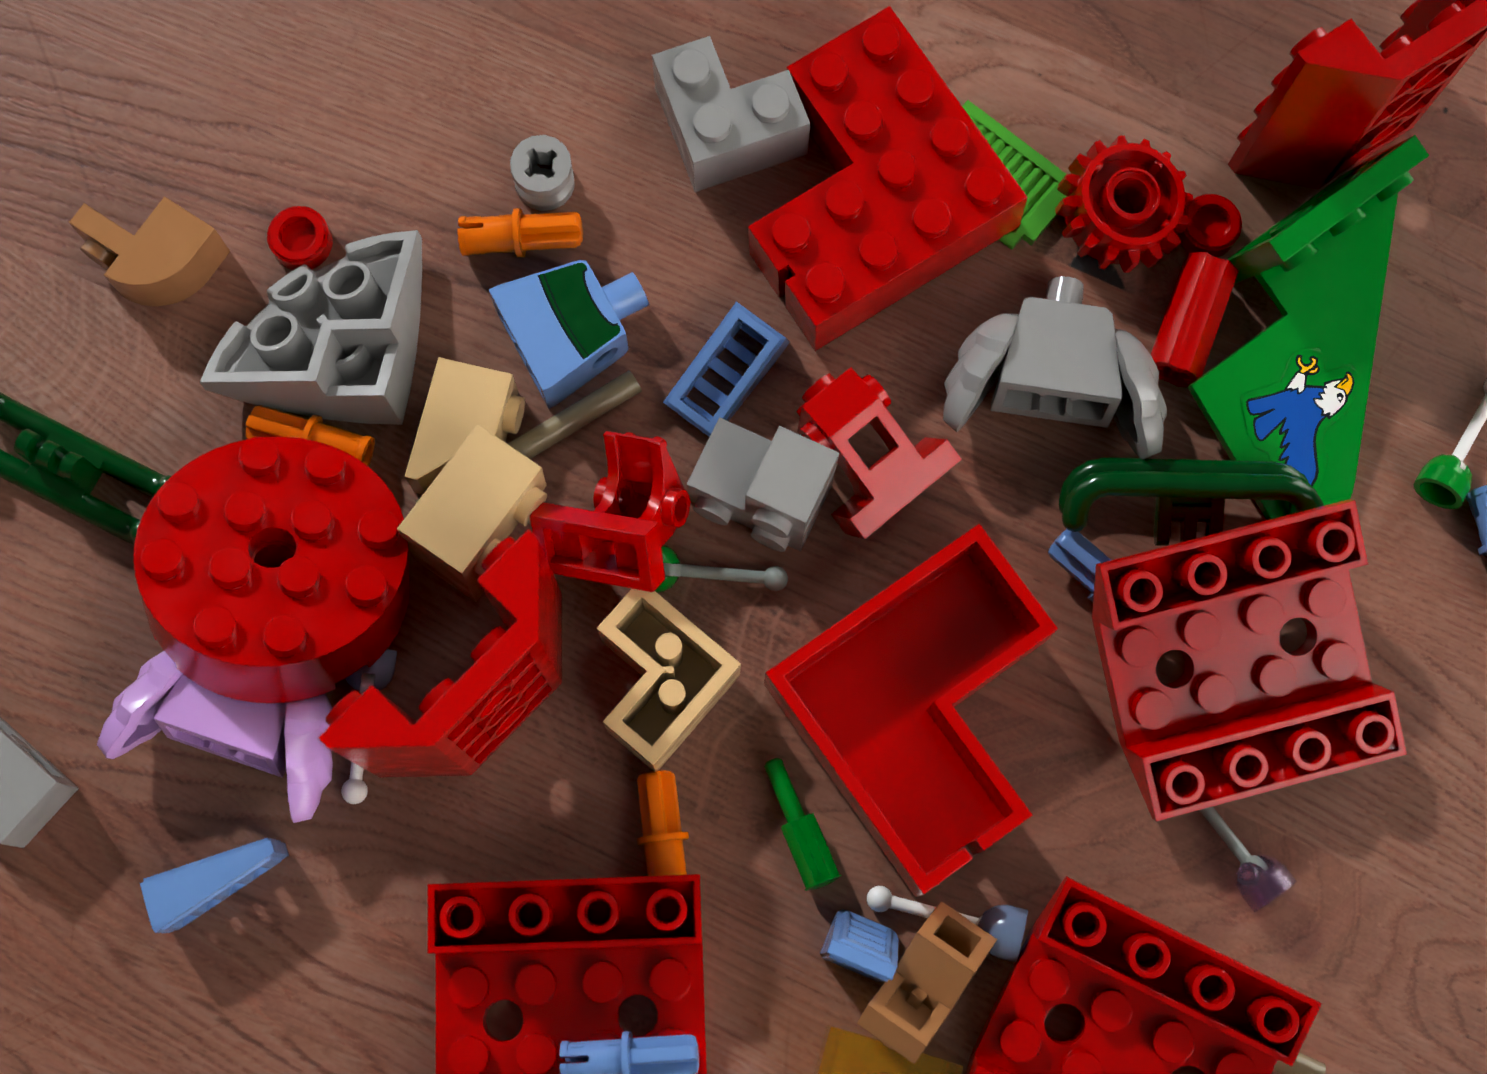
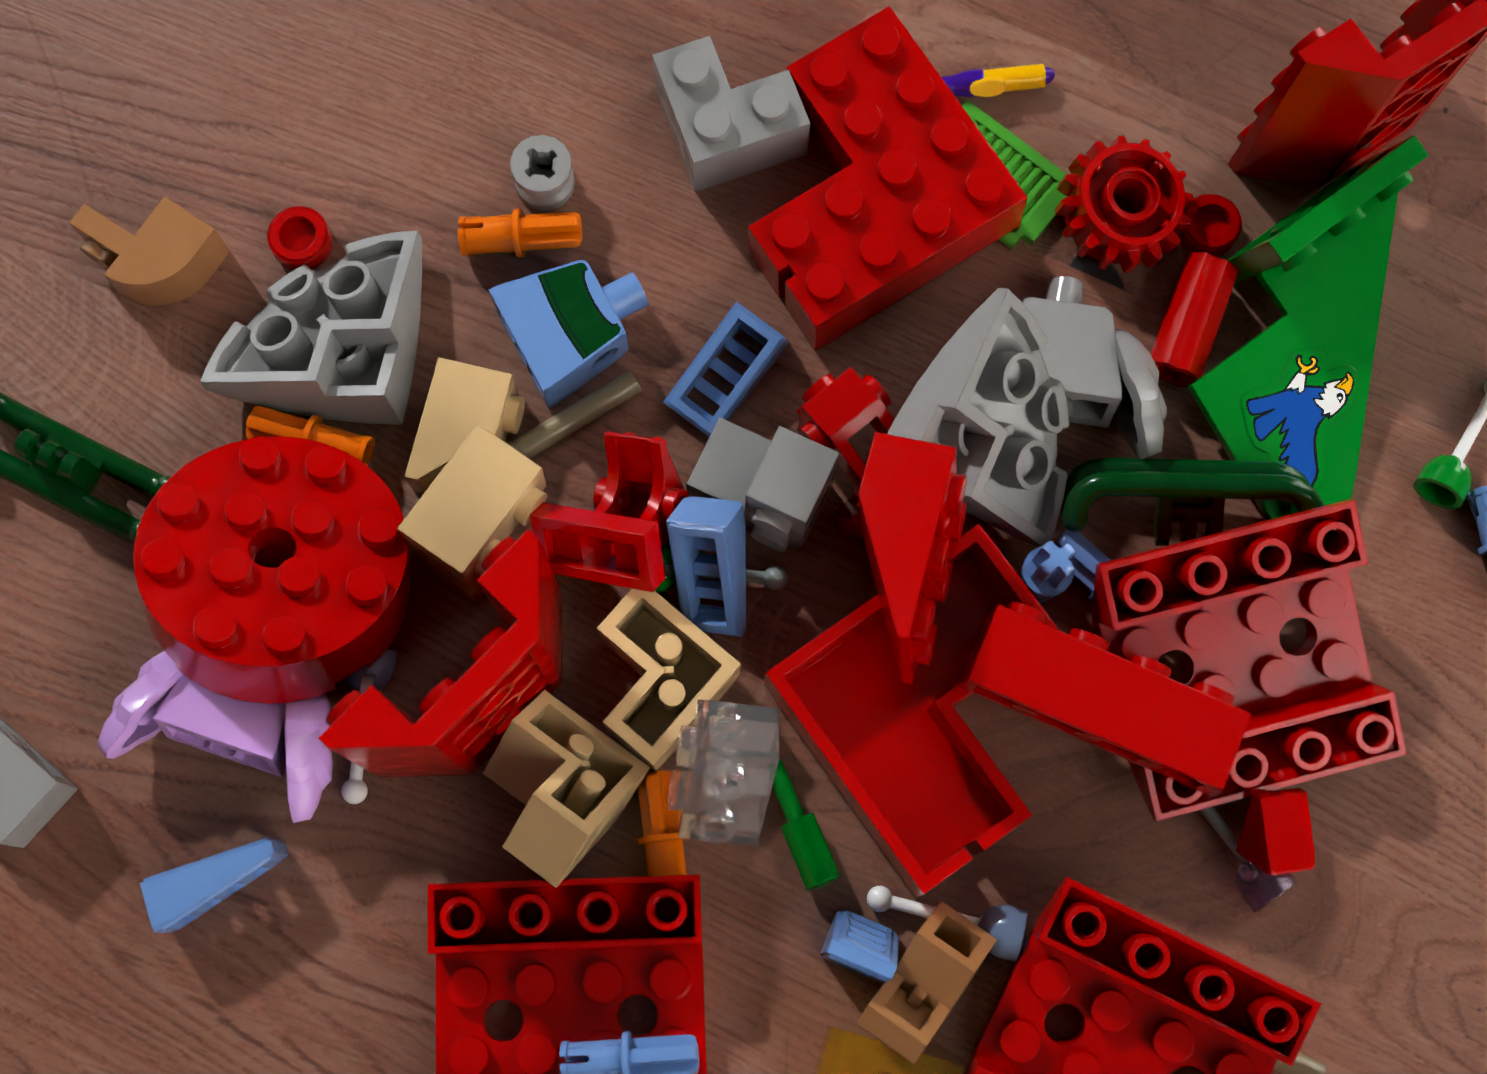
none -> tan brick [483,690,650,888]
none -> medium blue slope [666,496,747,637]
none -> clear brick [668,699,779,846]
none -> red slope [859,432,967,685]
none -> light grey brick [887,288,1069,548]
none -> yellow piece [942,64,1055,97]
none -> red brick [956,601,1252,793]
none -> medium blue axle [1019,541,1077,603]
none -> red slope [1236,788,1315,875]

